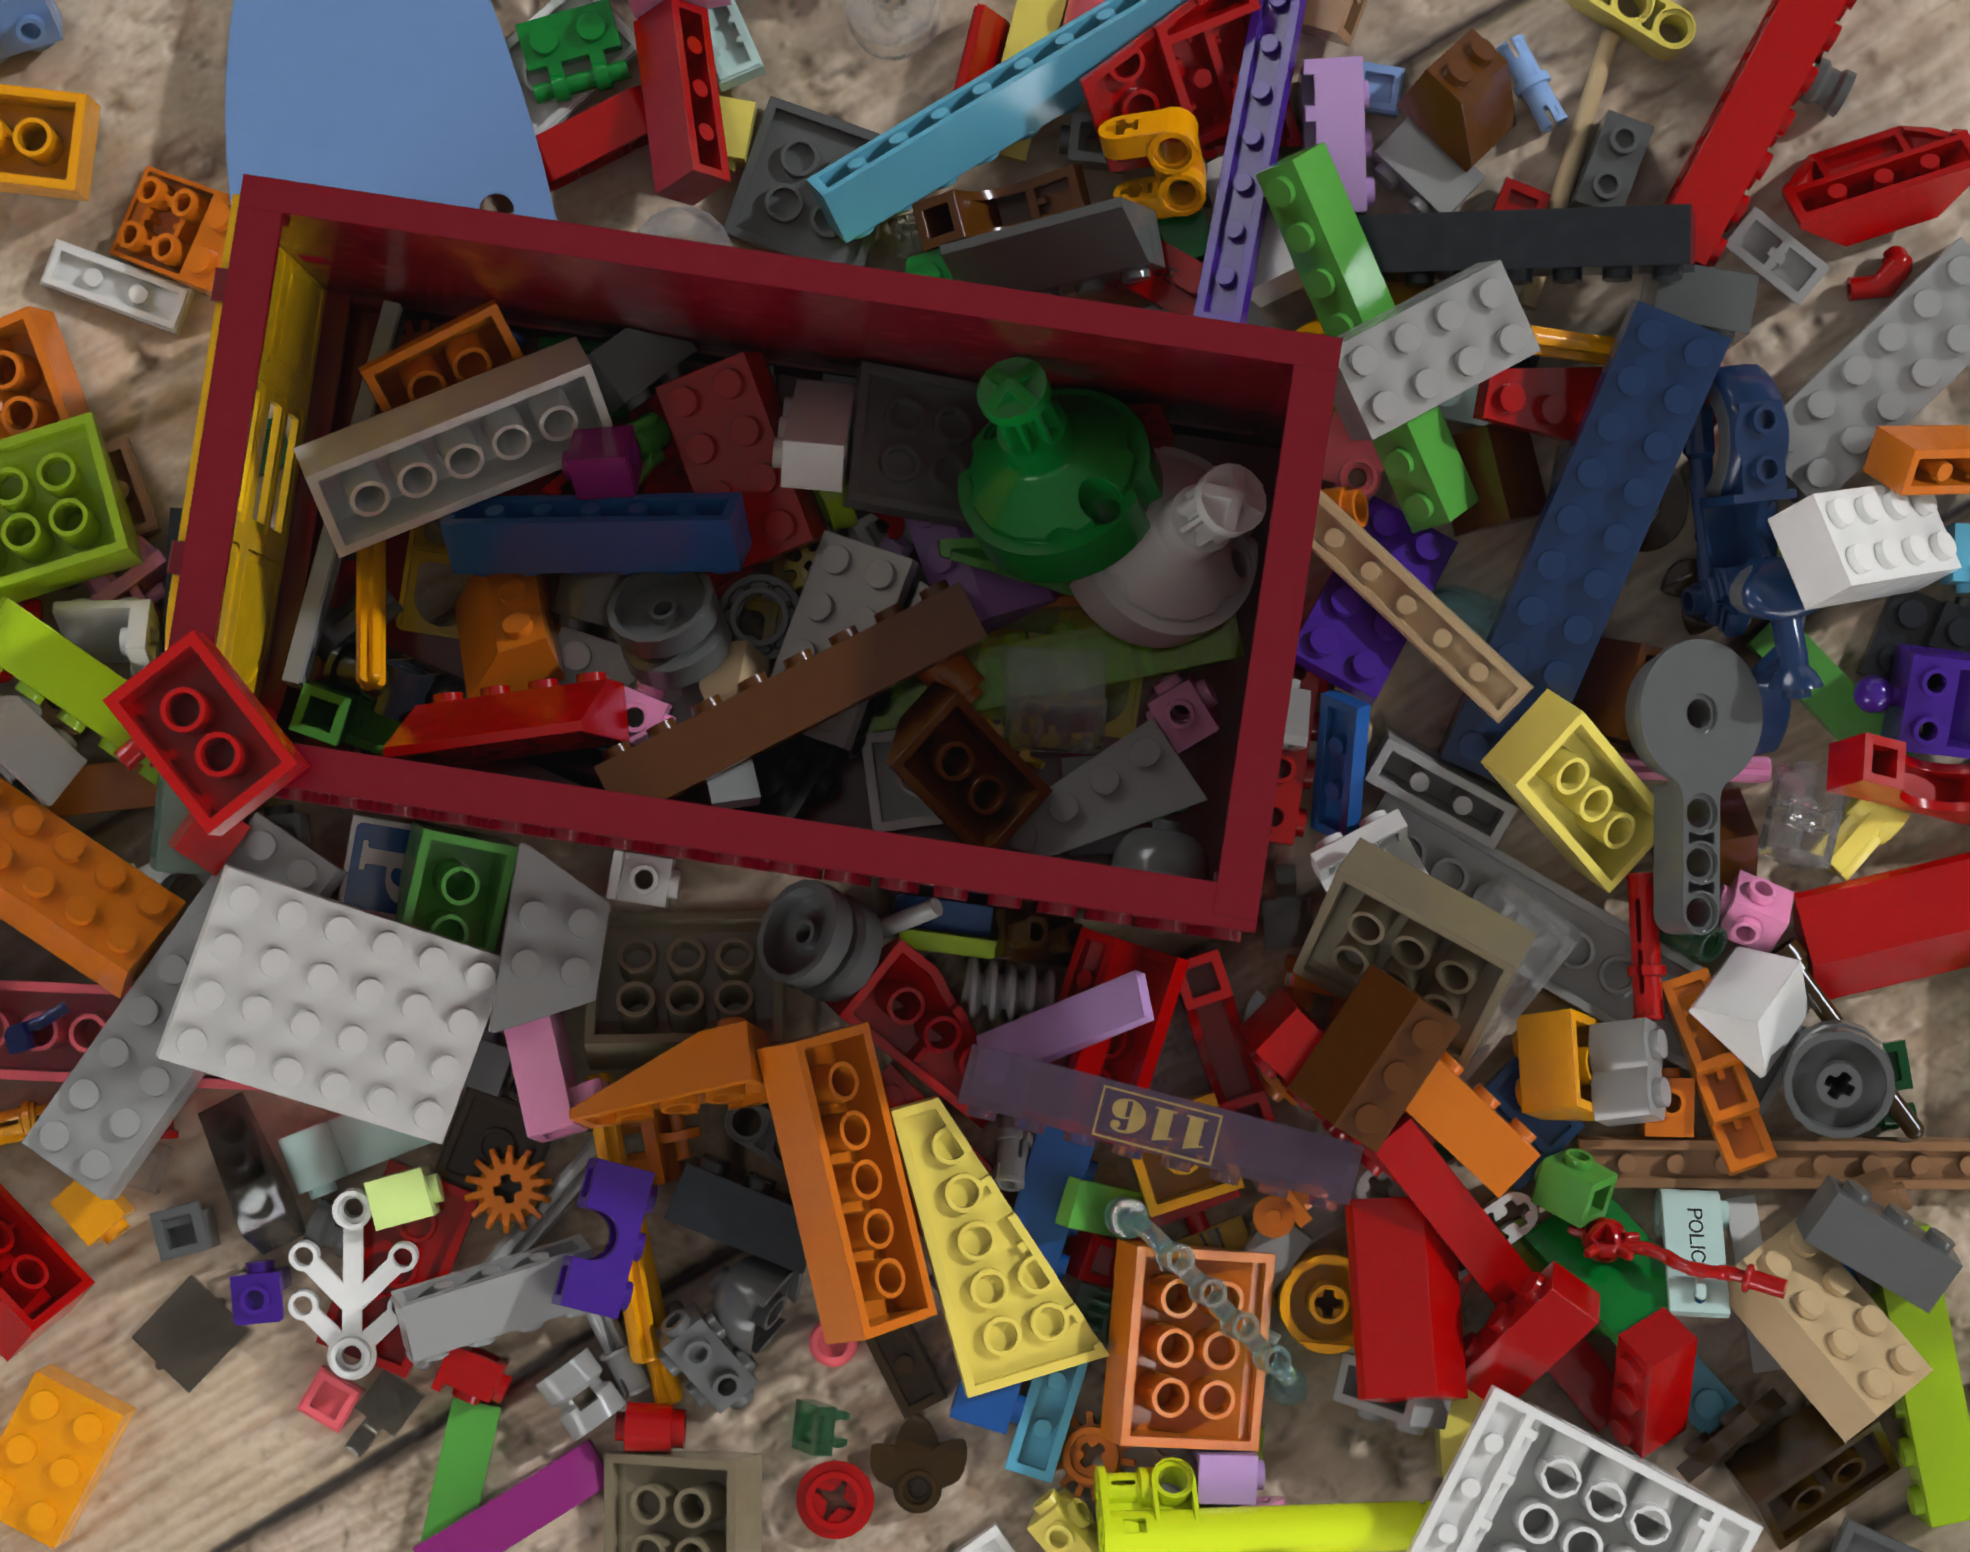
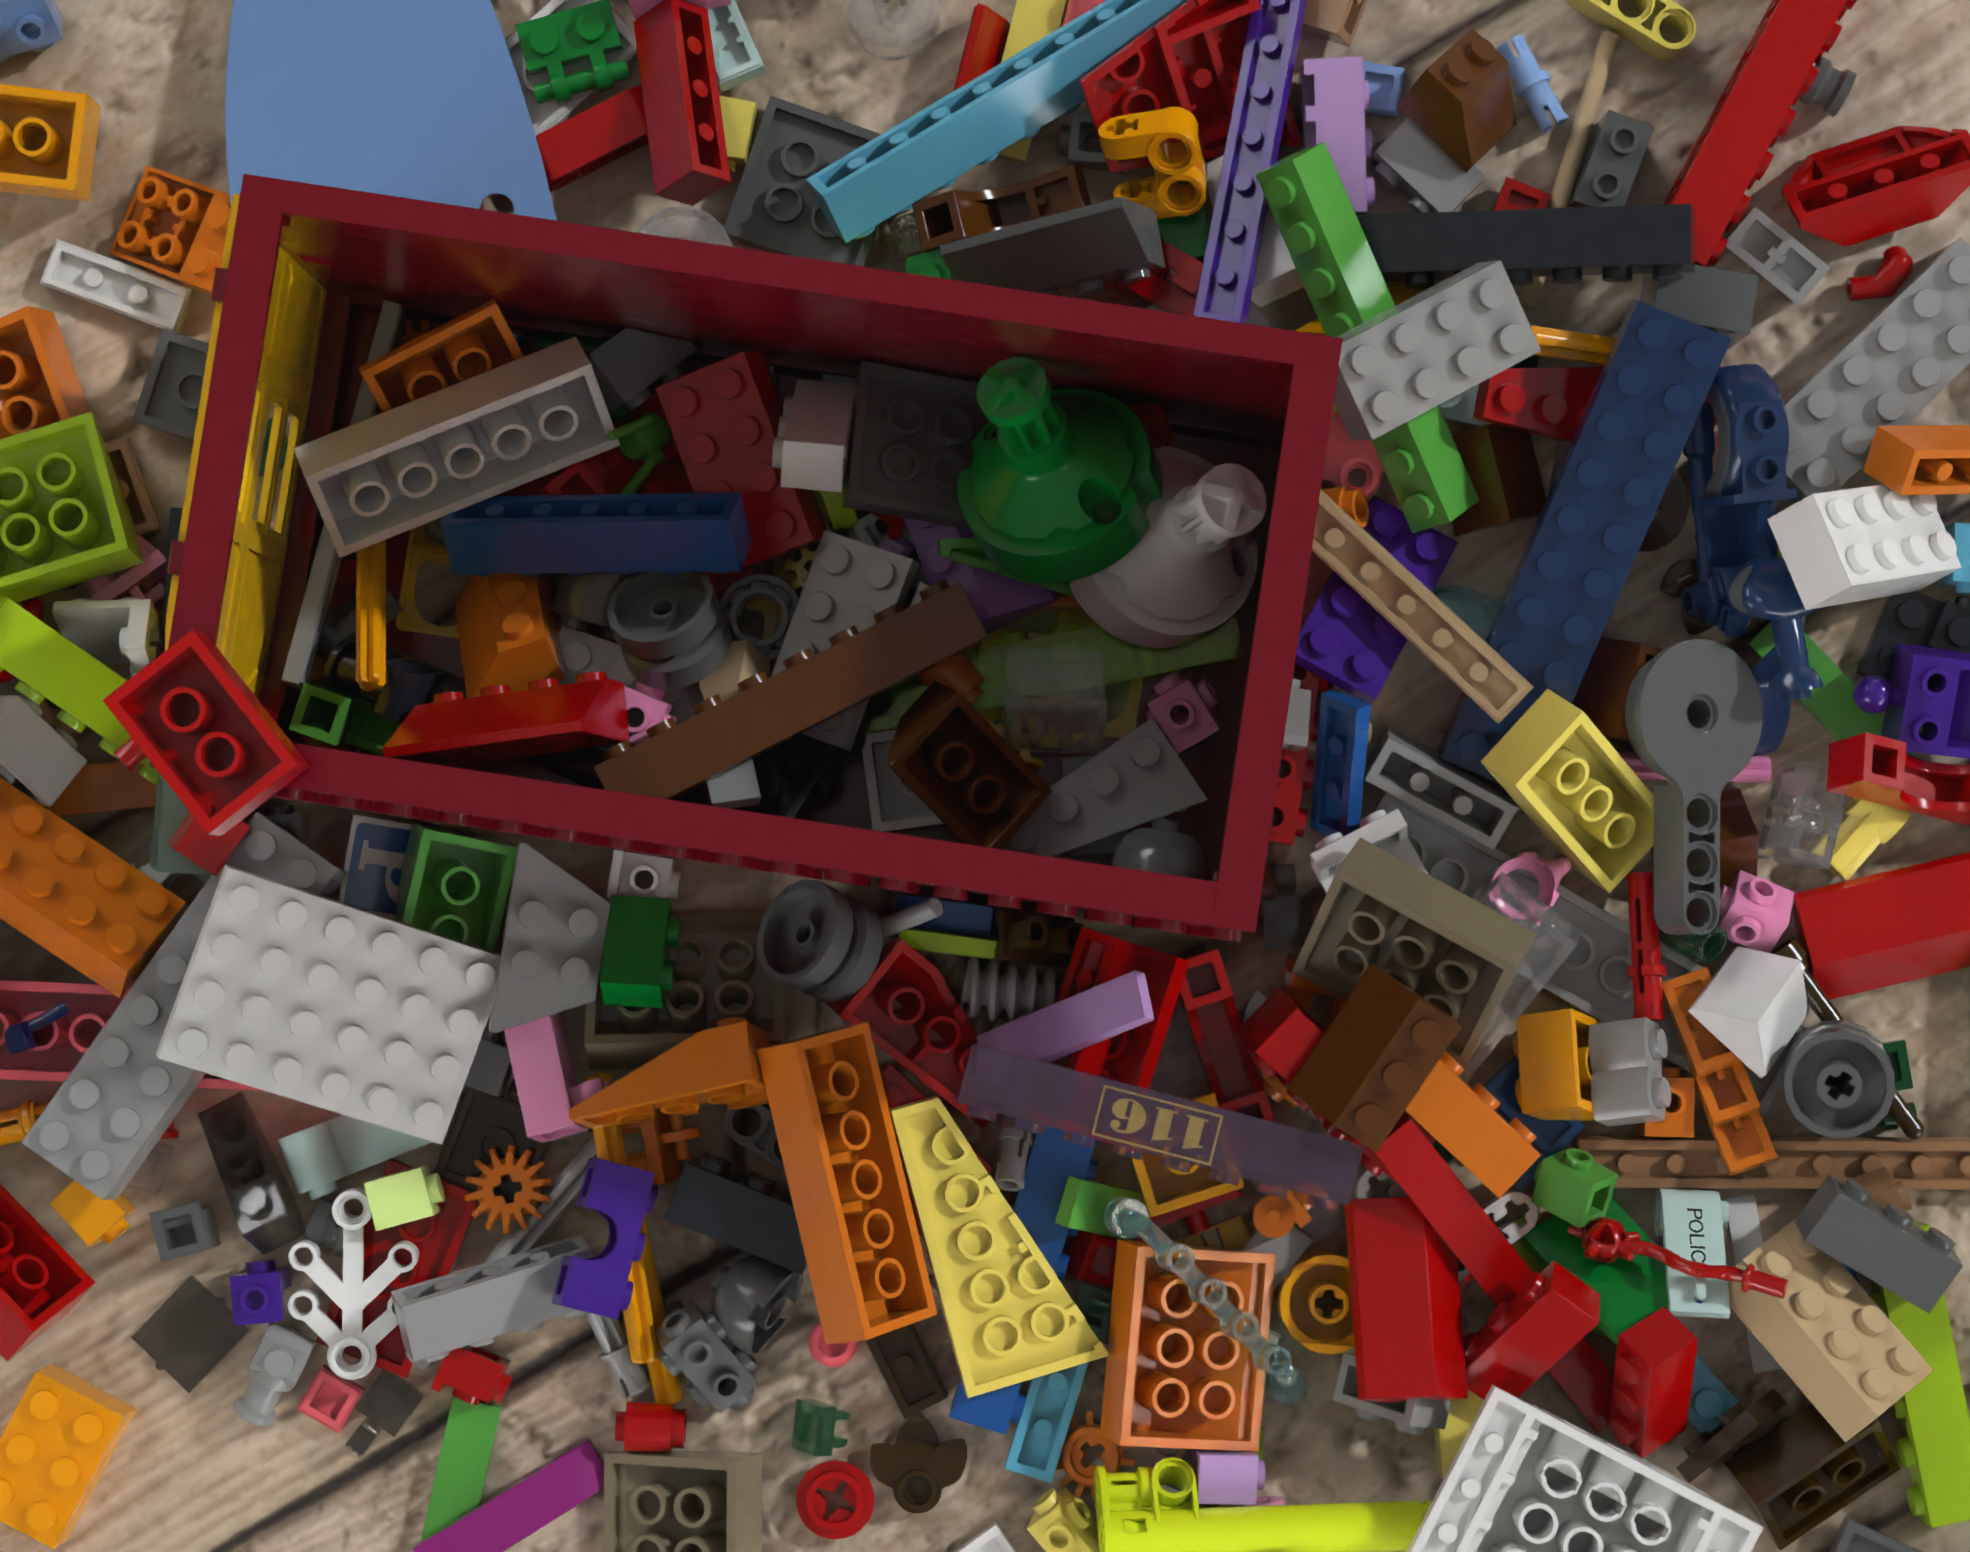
light grey wheel [535,1347,627,1441] -> none
magenta brick [562,425,644,500] -> none
none -> dark grey plate [132,329,209,441]
none -> light grey connector [233,1322,315,1426]
none -> green brick [600,895,681,1008]
none -> bright pink piece [1490,852,1571,919]

